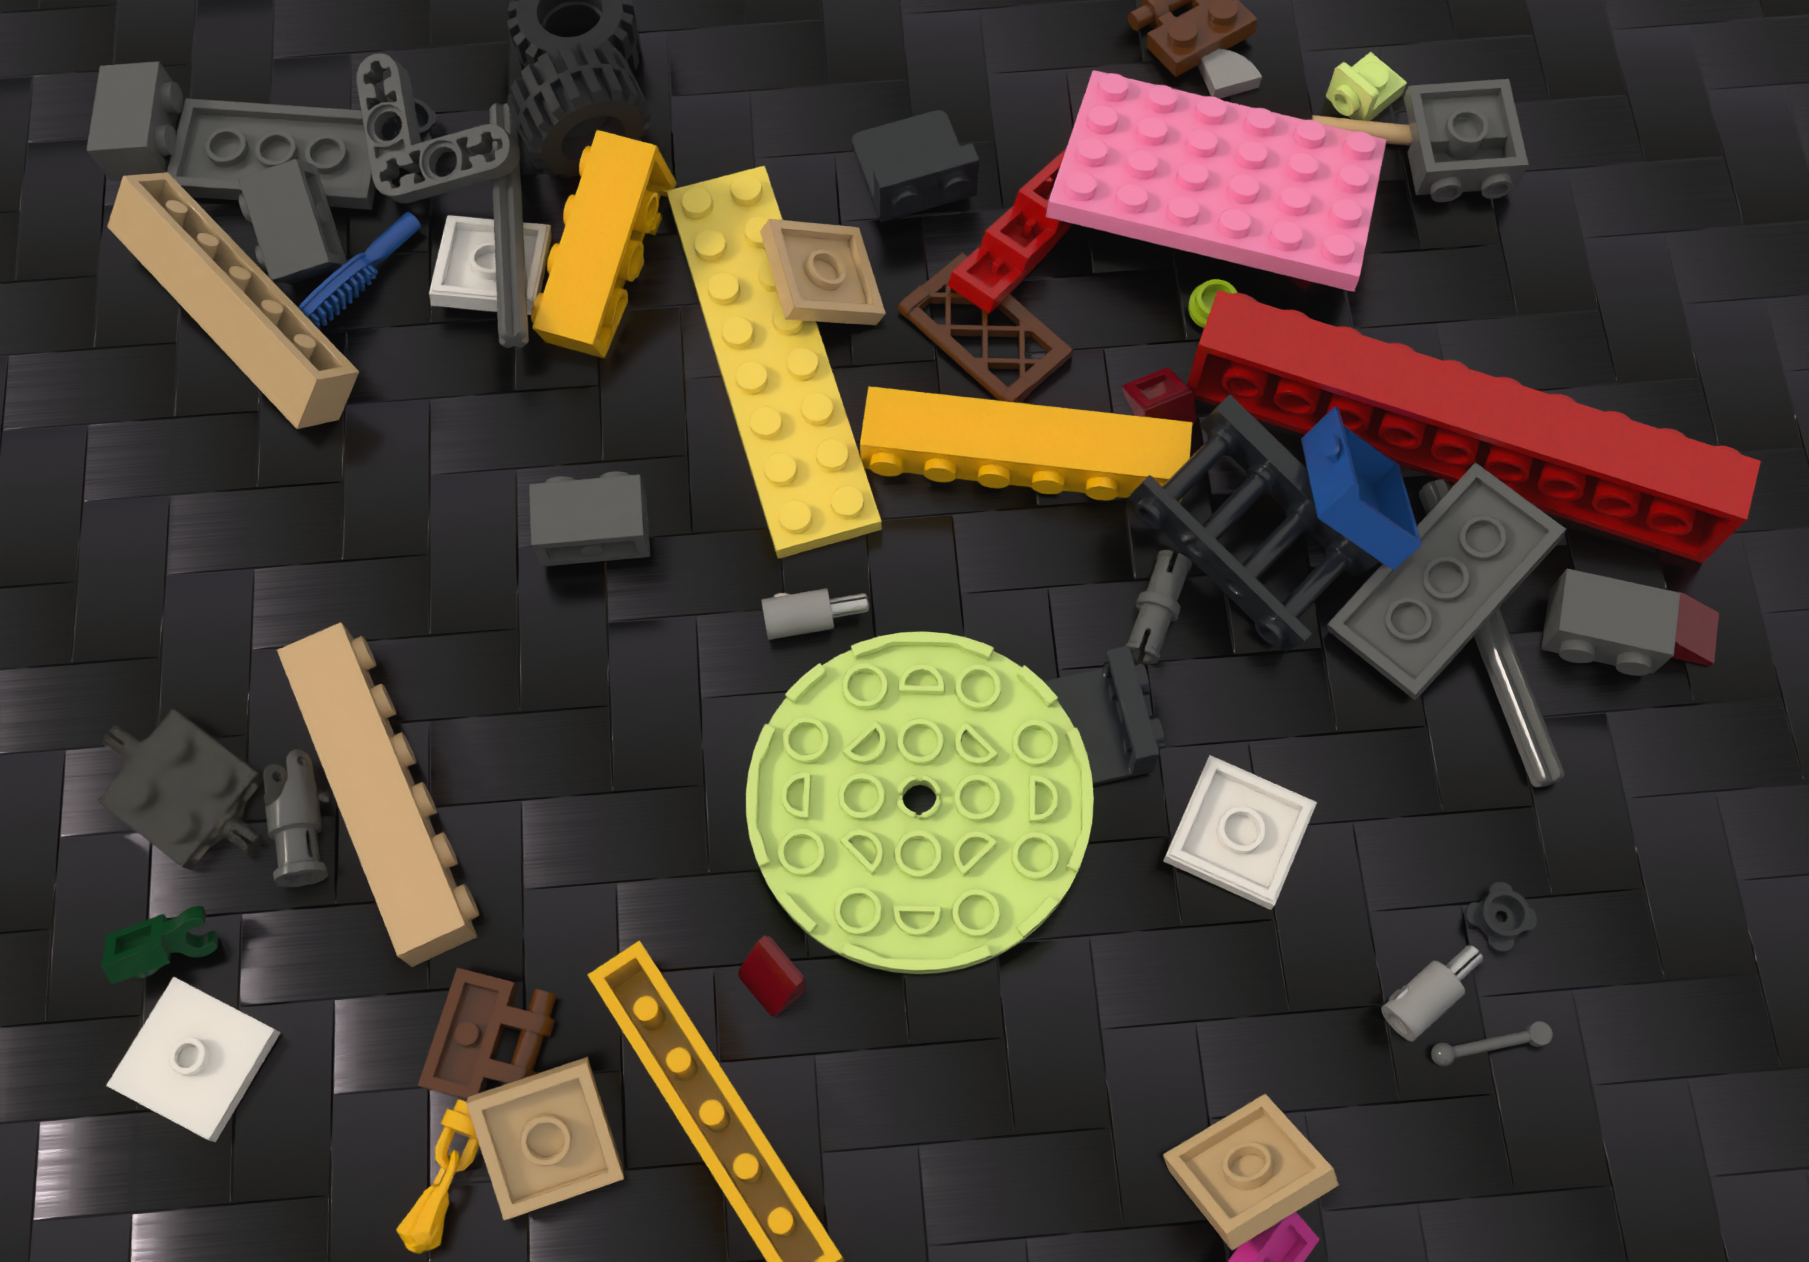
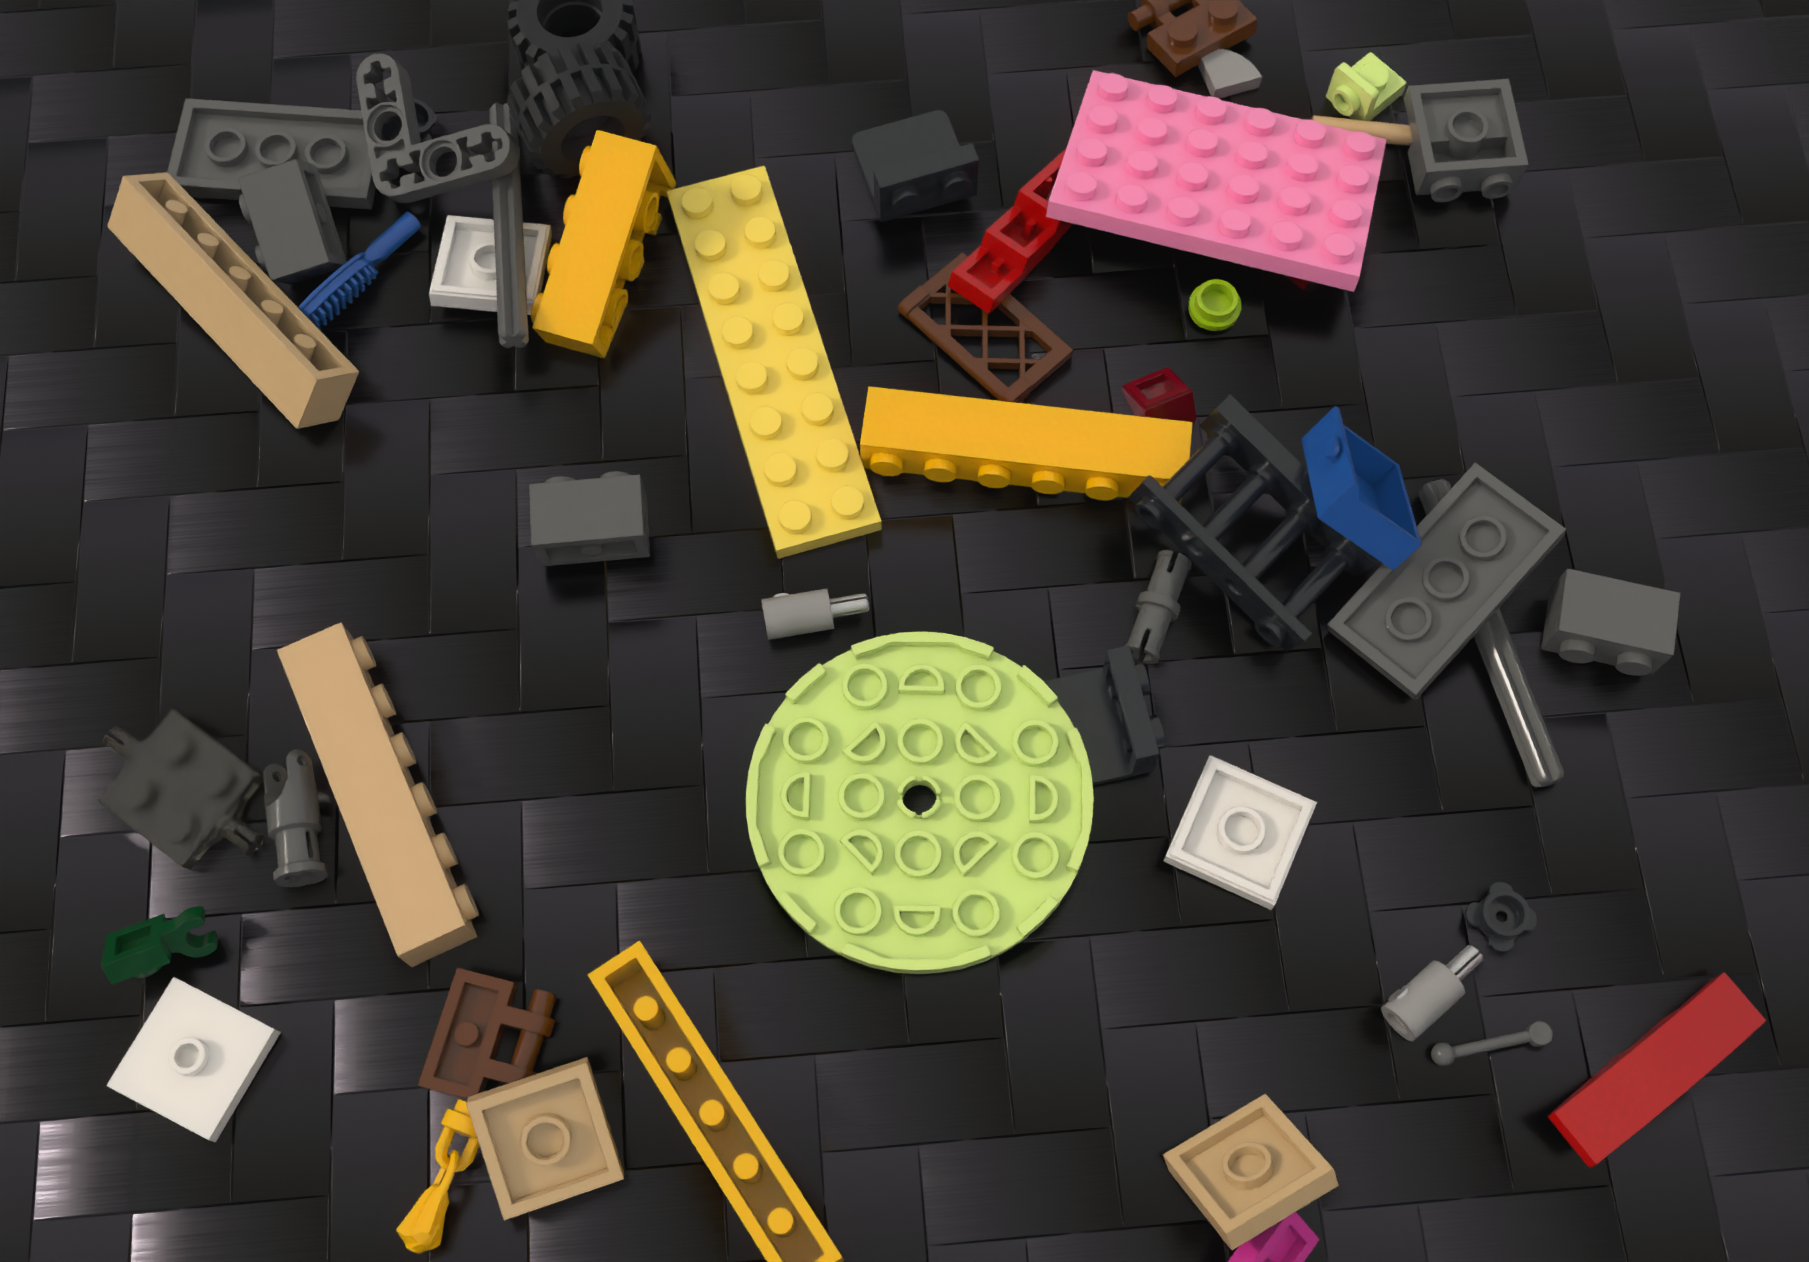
dark grey brick [86,61,184,181] -> none
dark red slope [738,935,806,1017] -> none
tan plate [760,219,886,325] -> none
red brick [1187,290,1761,563] -> none
dark red slope [1671,591,1719,666] -> none
none -> red slope [1547,972,1767,1168]

